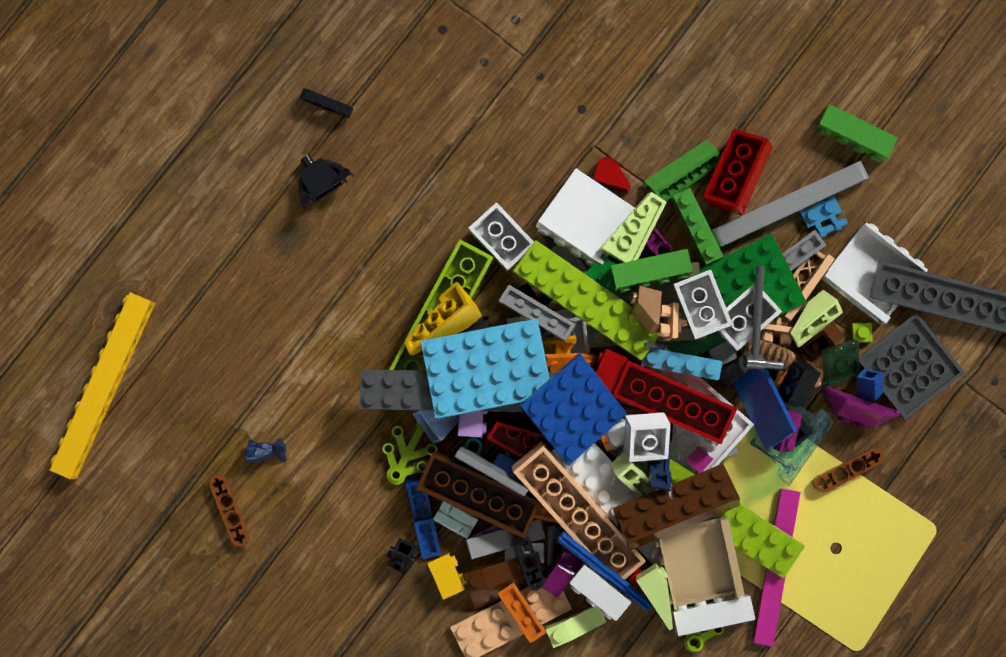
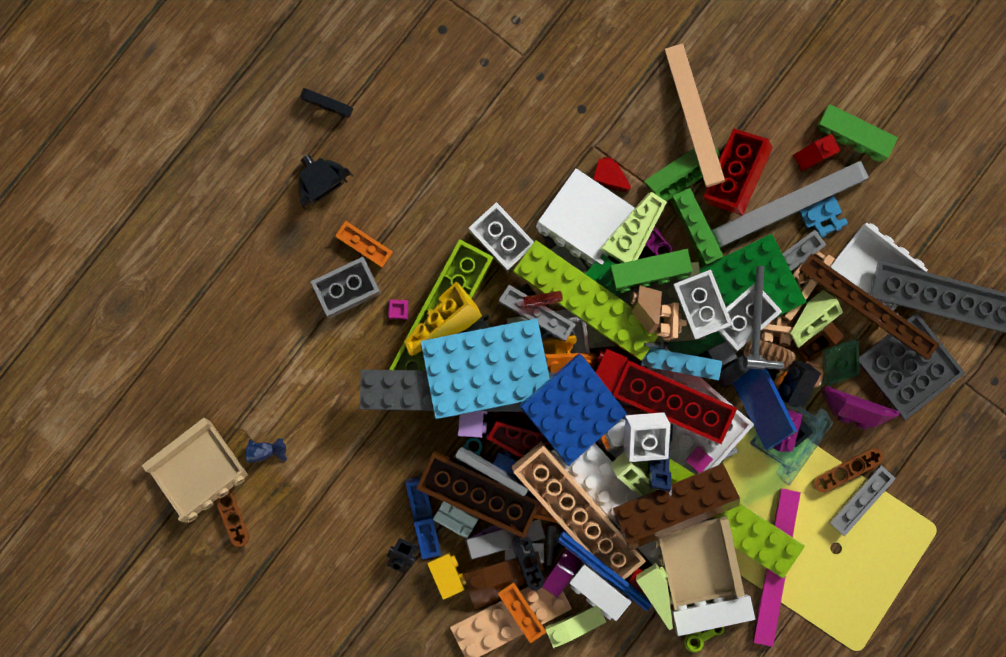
yellow brick [50,292,156,479] -> none
lime plant [382,421,438,485] -> none
light blue torso [413,411,459,444] -> none
lime plate [851,323,873,343] -> none
blue brick [856,369,883,401] -> none
none -> tan panel [142,418,248,523]
none -> light grey brick [310,257,381,318]
none -> orange plate [335,220,393,268]
none -> dark pink tile [388,300,409,320]
none -> clear red axle [523,291,563,309]
none -> light nougat tile [665,44,725,187]
none -> red slope [793,134,840,172]
none -> reddish brown plate [799,254,939,360]
none -> light grey plate [828,465,896,536]

